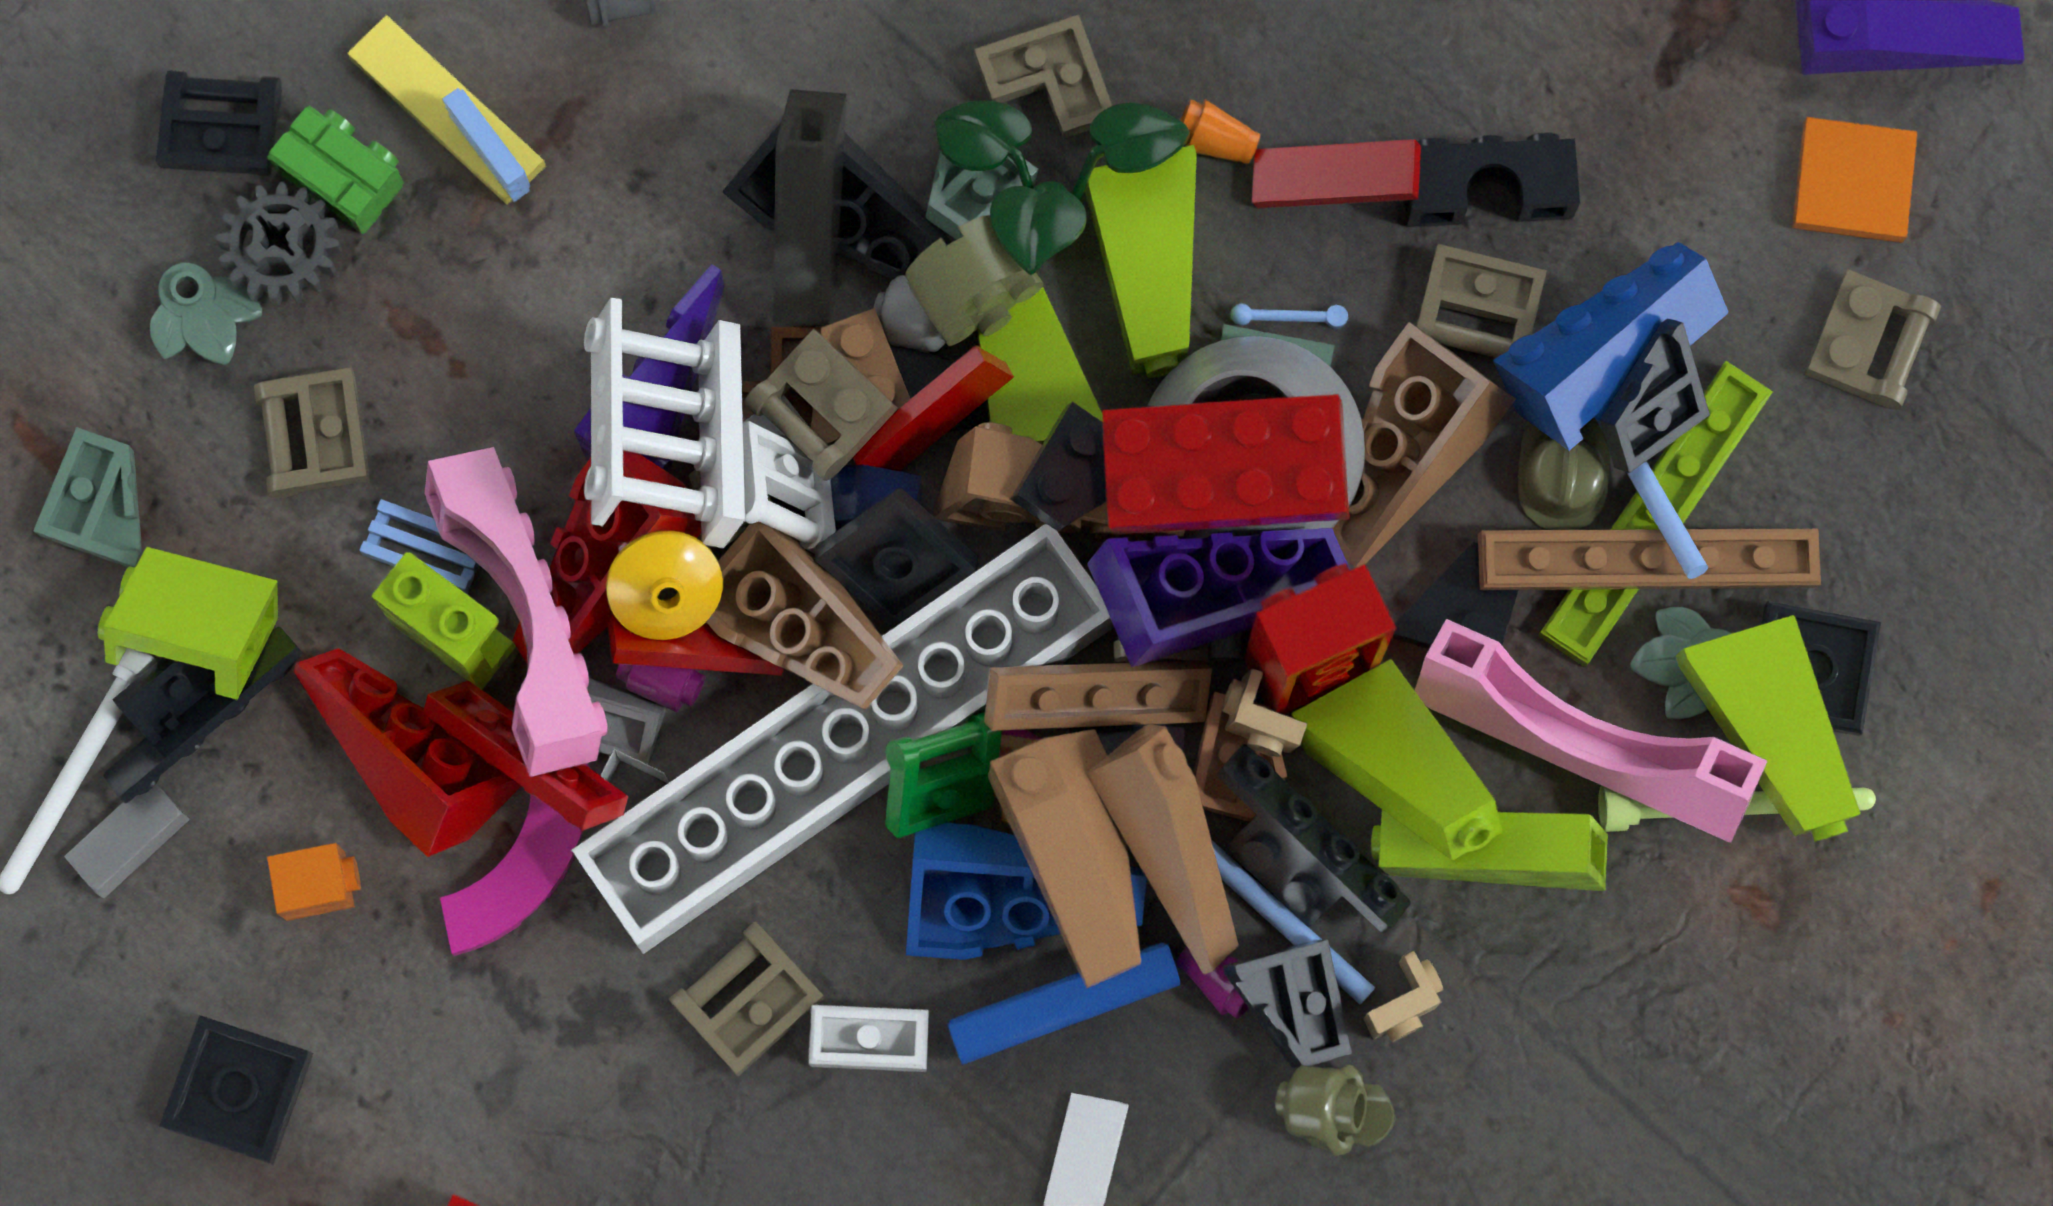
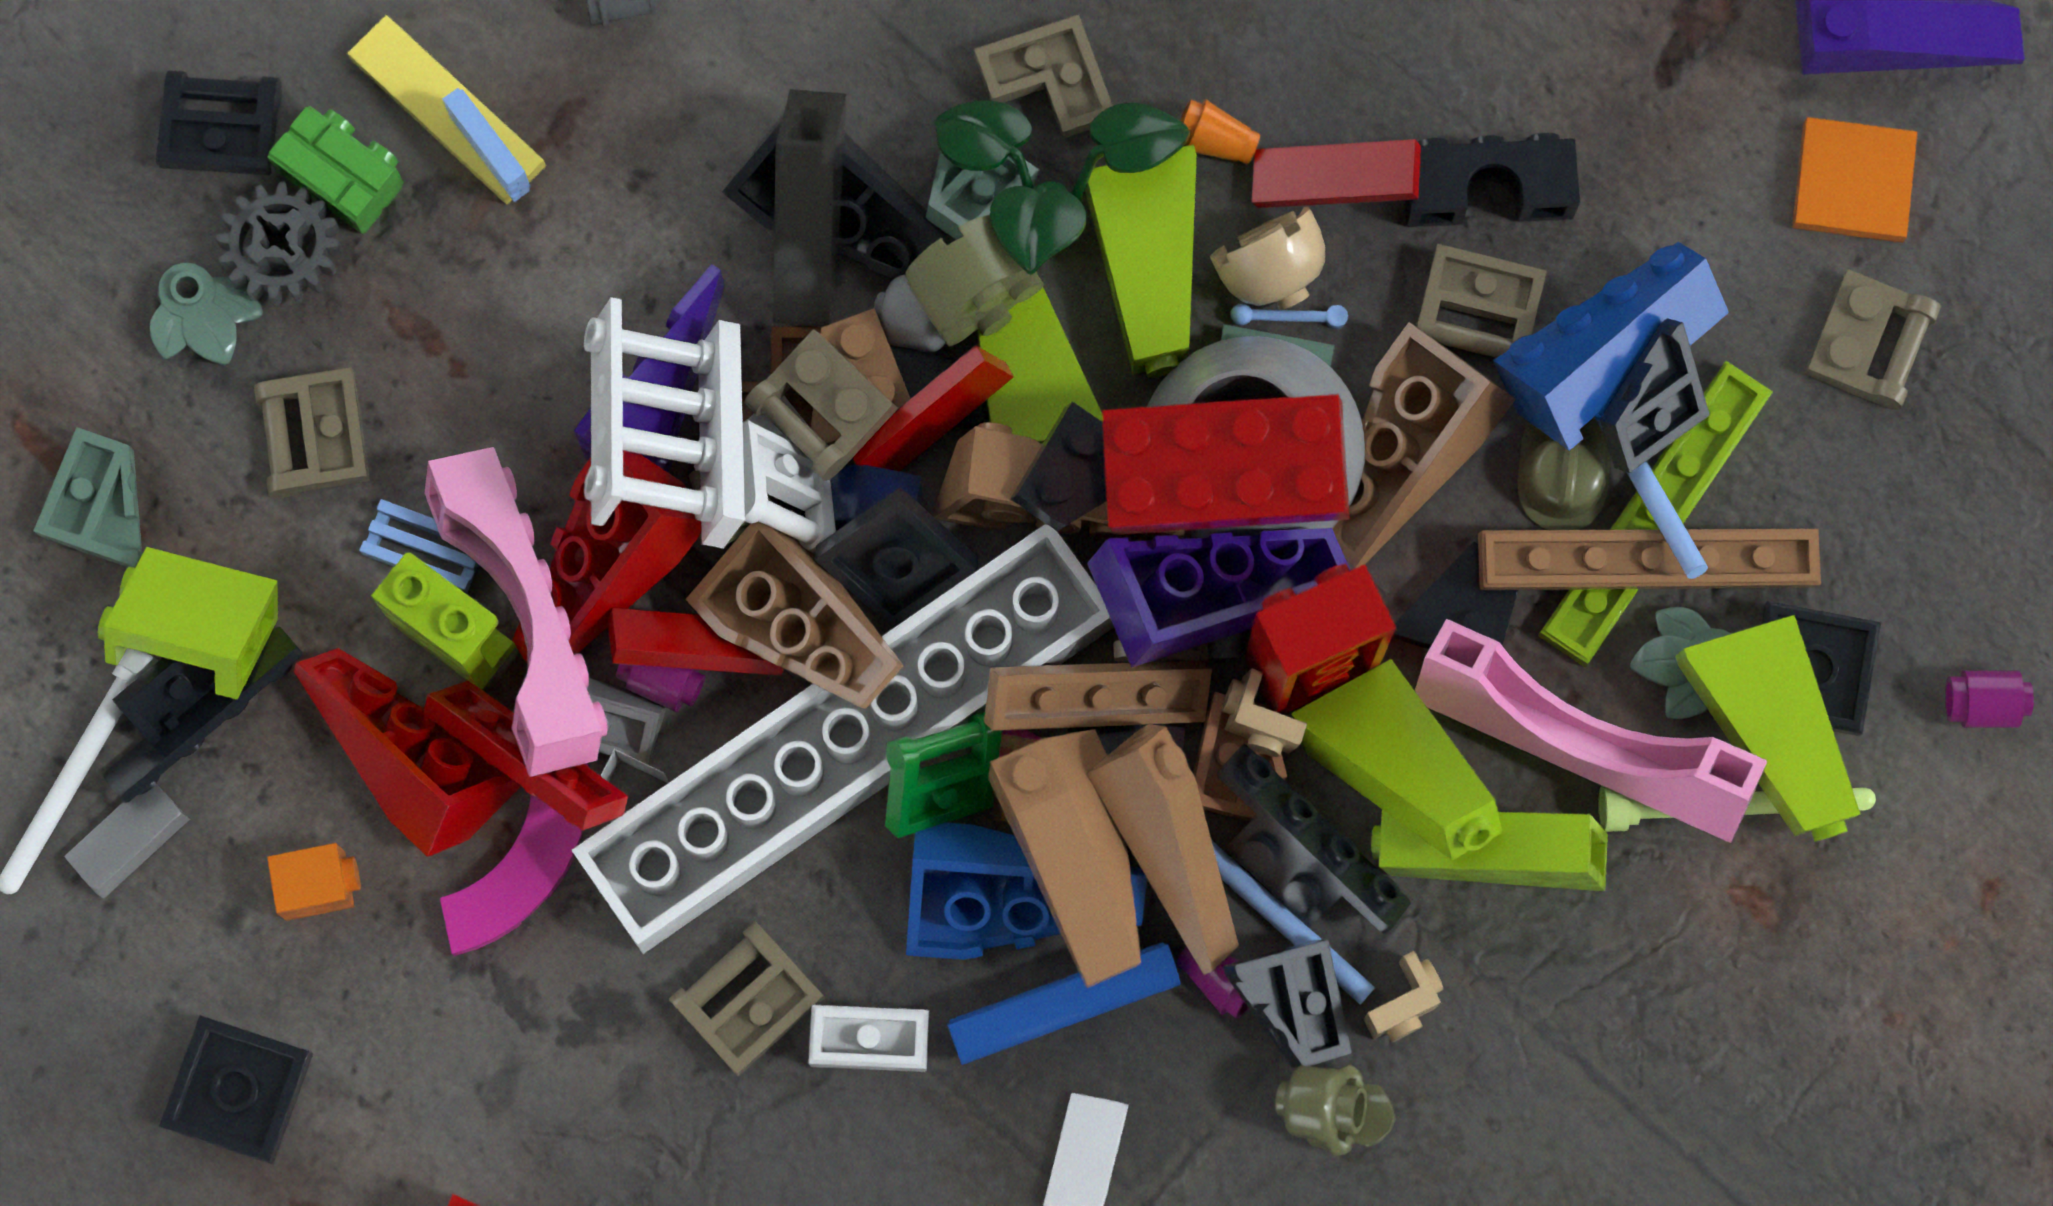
yellow dish [606,531,723,640] -> none
none -> tan cylinder [1210,207,1325,310]
none -> magenta brick [1945,670,2034,728]

